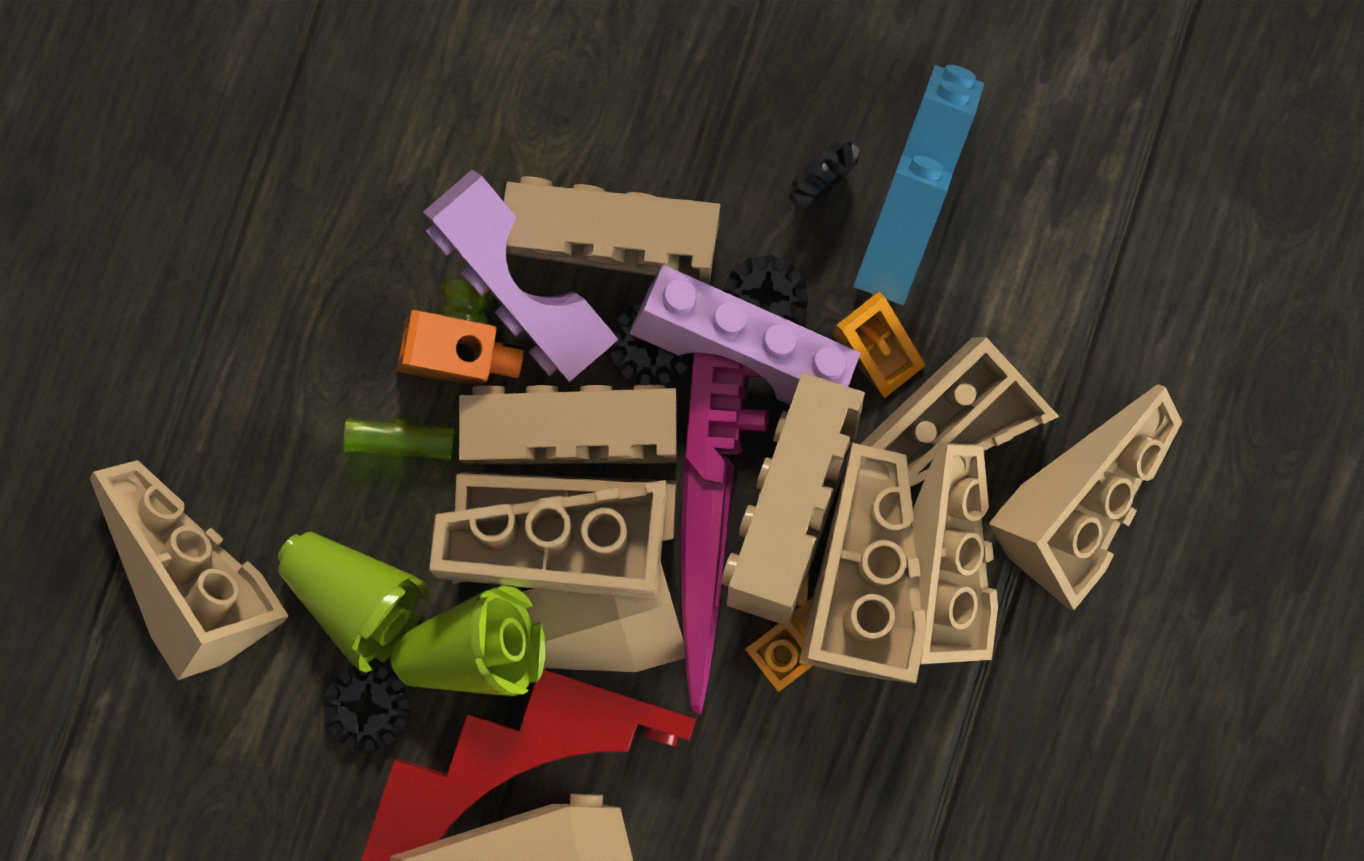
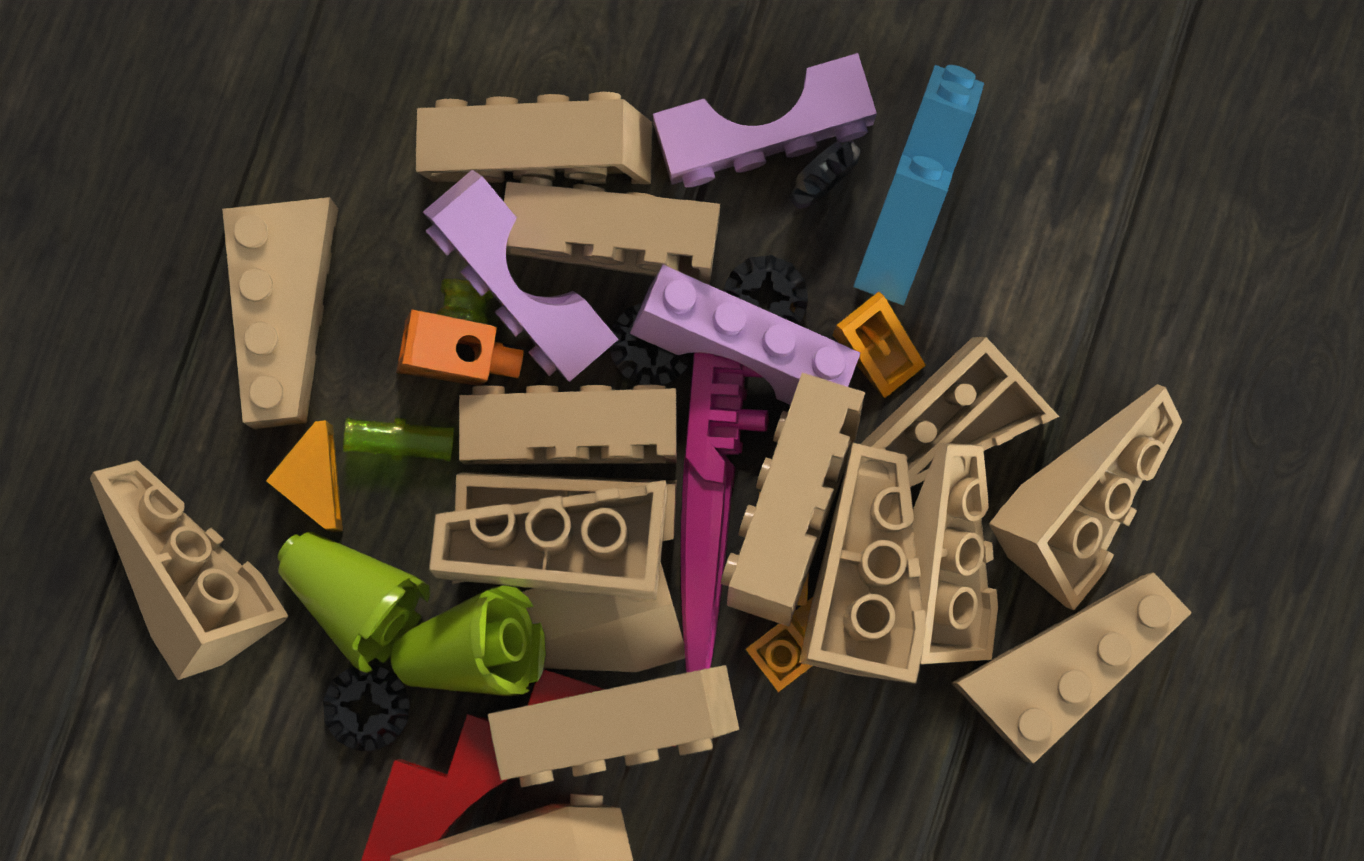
none -> tan wedge [222,197,338,429]
none -> light orange slope [266,420,343,532]
none -> tan wedge [416,92,652,184]
none -> tan wedge [488,665,739,787]
none -> lavender arch [653,53,877,188]
none -> tan wedge [951,573,1192,764]

